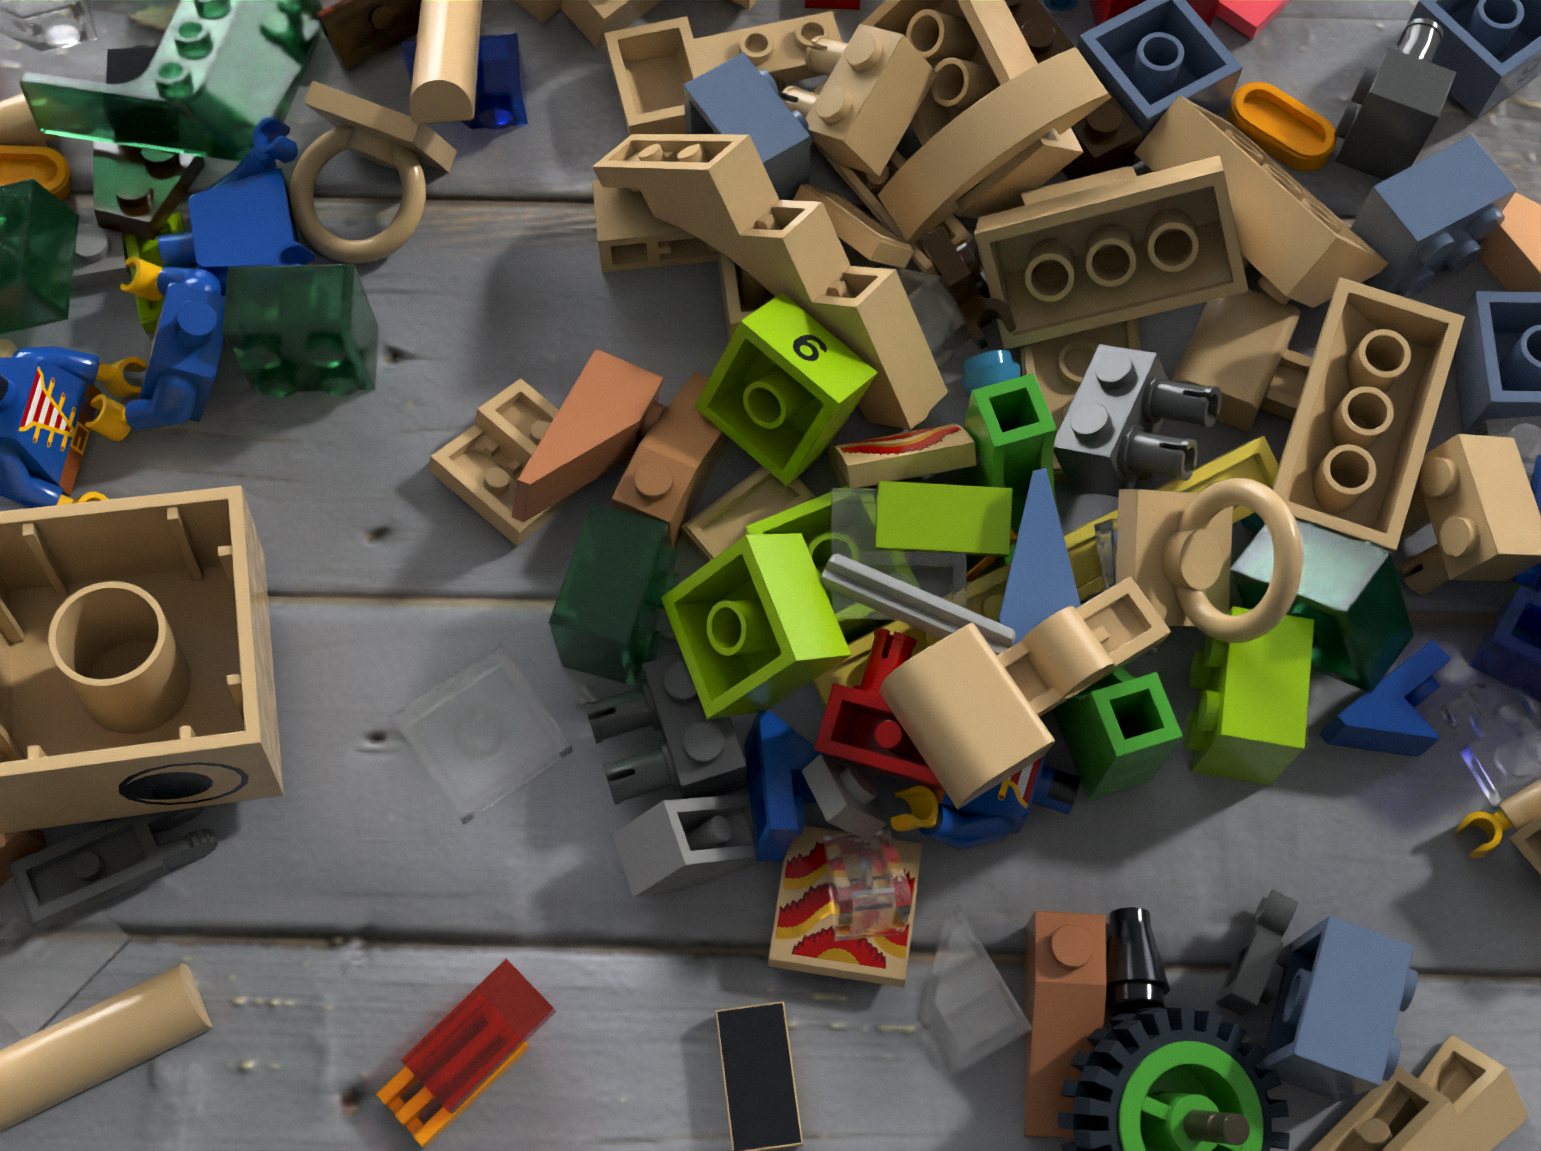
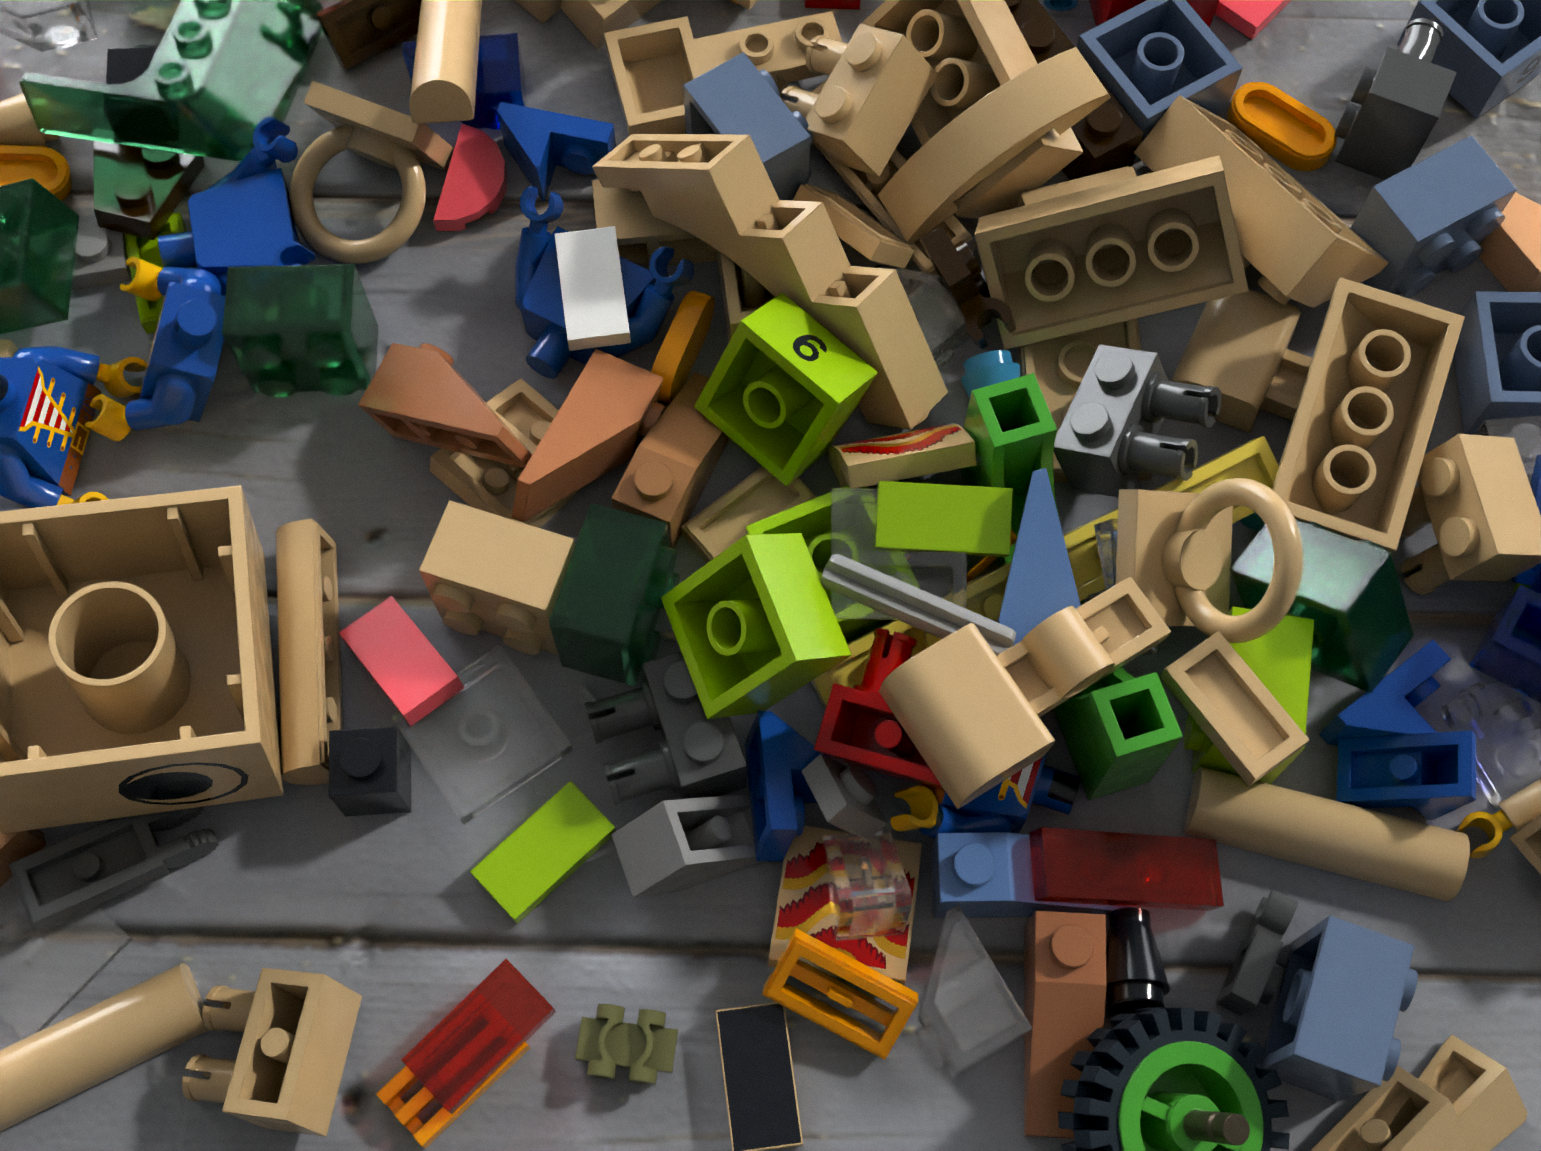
none -> tan brick [182,967,362,1137]
none -> tan brick [276,518,343,785]
none -> black brick [329,726,411,817]
none -> coral tile [339,596,464,727]
none -> nougat slope [358,343,532,468]
none -> tan brick [419,500,585,655]
none -> coral tile [433,124,507,231]
none -> lime tile [470,780,616,924]
none -> blue slope [497,102,616,202]
none -> blue torso [515,186,695,379]
none -> white tile [554,226,631,351]
none -> olive piece [575,1004,679,1085]
none -> light orange tile [651,290,715,404]
none -> light orange tile [762,928,918,1060]
none -> medium blue slope [930,832,1136,918]
none -> clear red tile [1029,827,1224,911]
none -> tan tile [1160,631,1309,787]
none -> tan brick [1183,766,1470,902]
none -> blue slope [1336,730,1476,820]

